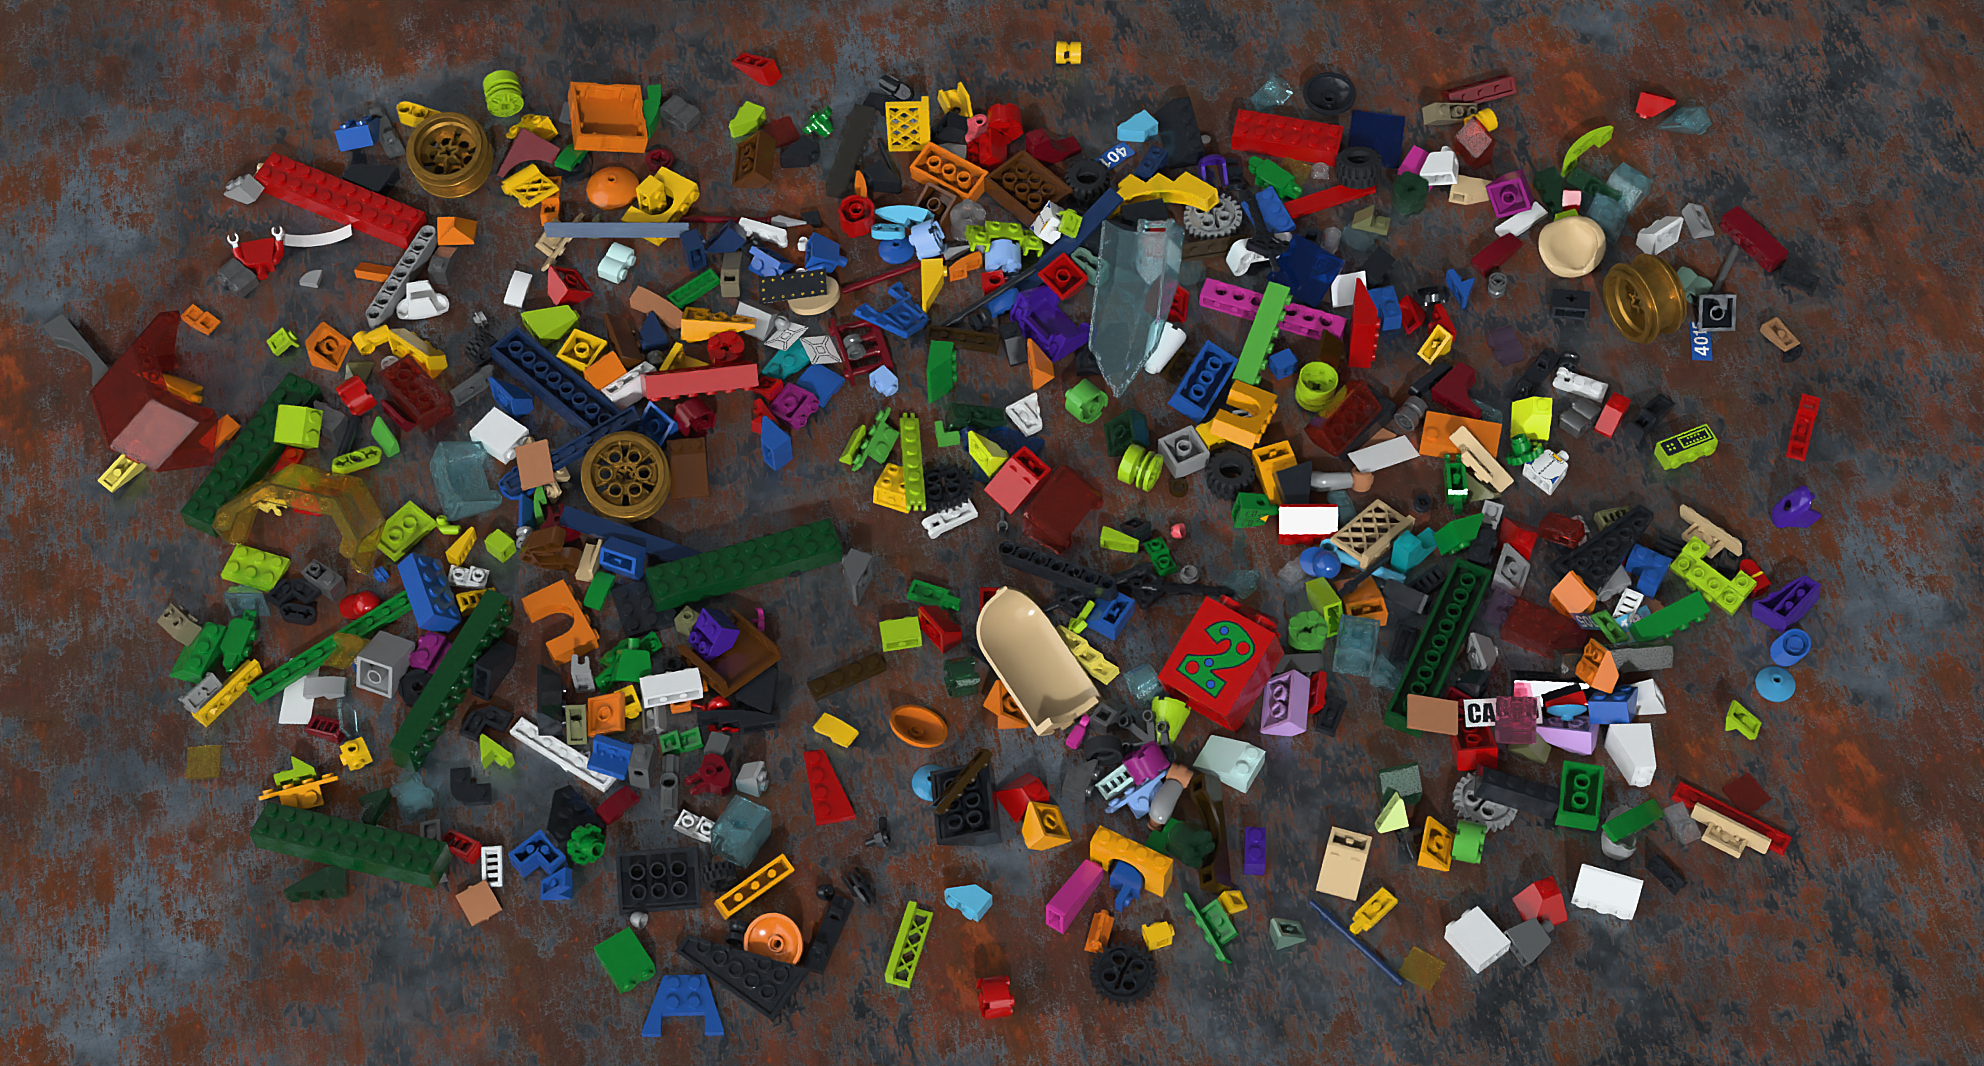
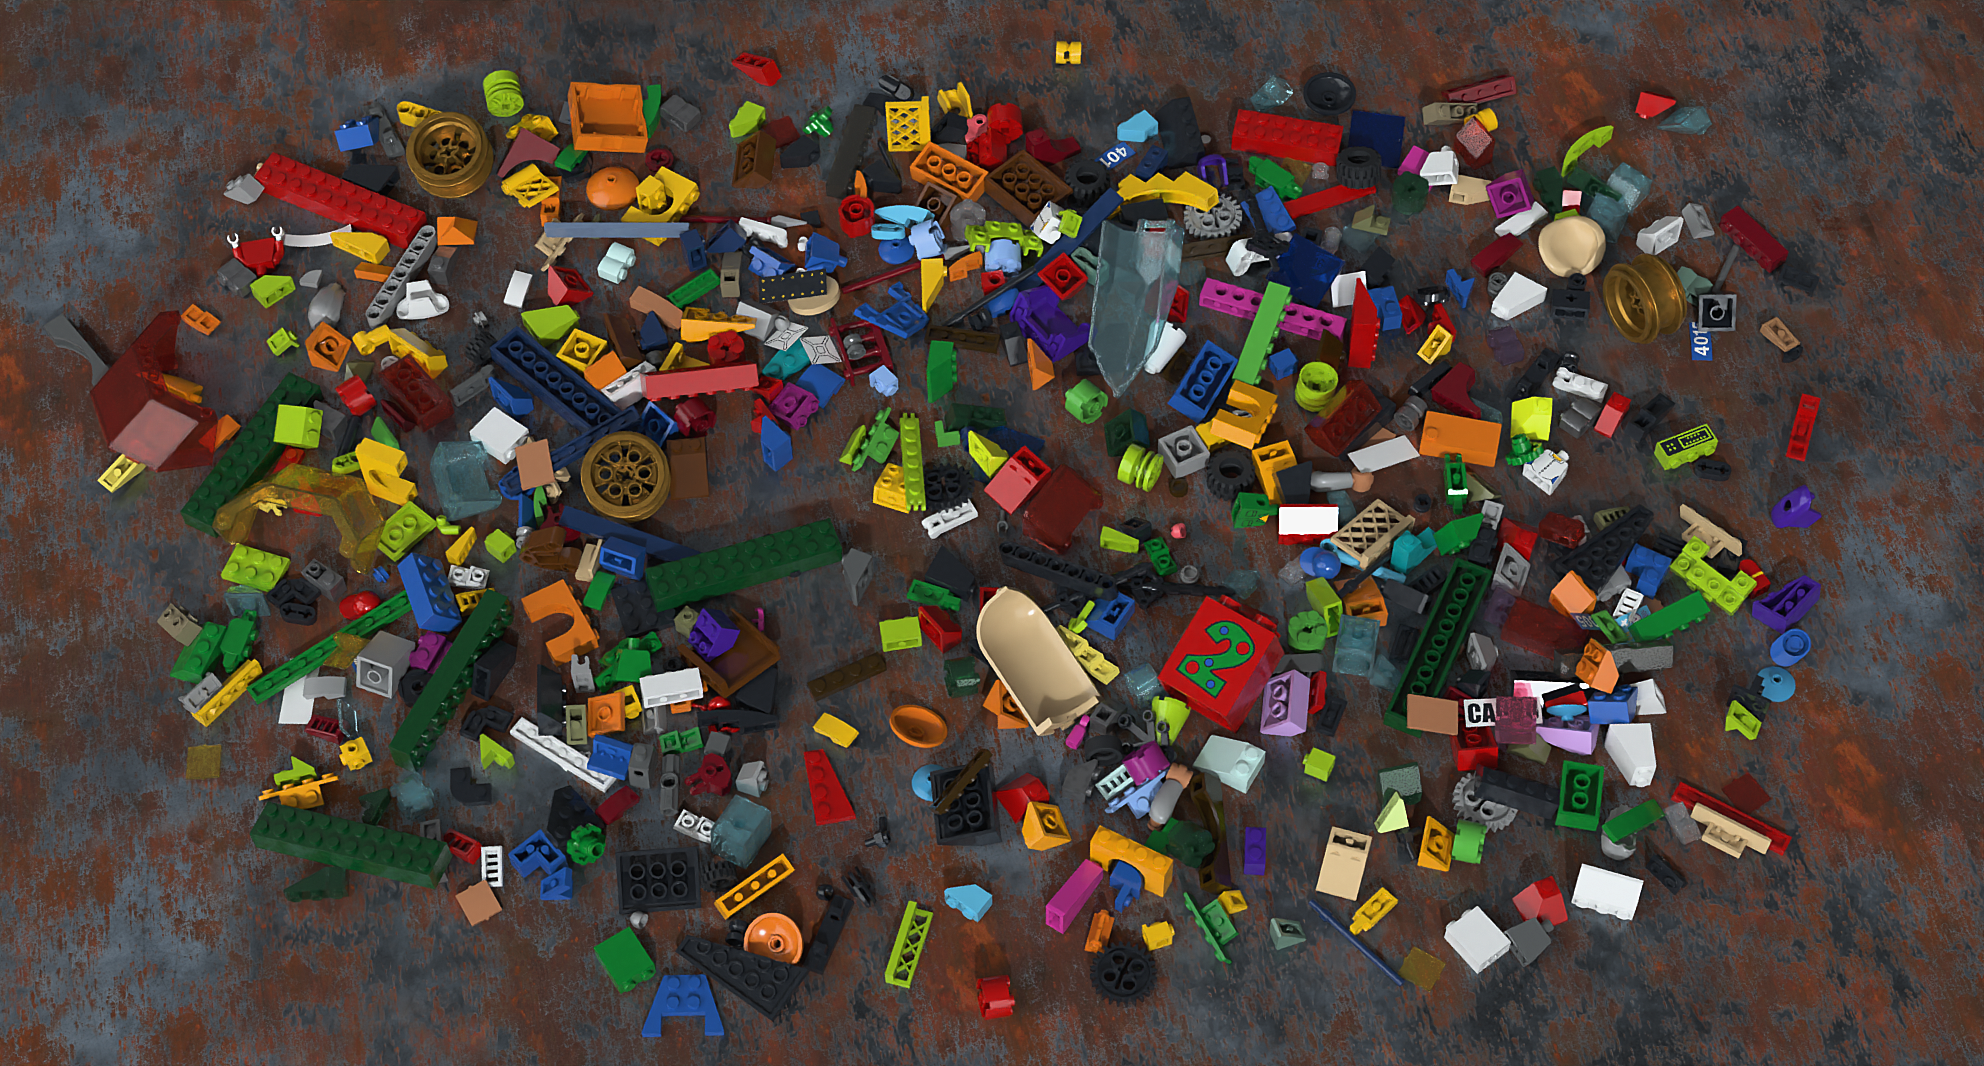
white wing [1005,392,1042,437] -> none
tan bracket [1449,425,1514,492] -> none
none -> lime slope [250,275,296,309]
none -> light grey hair [308,282,346,330]
none -> yellow slope [330,232,390,265]
none -> yellow arch [355,437,418,506]
none -> black slope [925,545,977,602]
none -> lime brick [1303,747,1336,782]
none -> white slope [1491,272,1547,320]
none -> black wheel [1566,273,1587,291]
none -> black beam [1694,459,1732,481]
none -> black bracket [1726,675,1772,722]

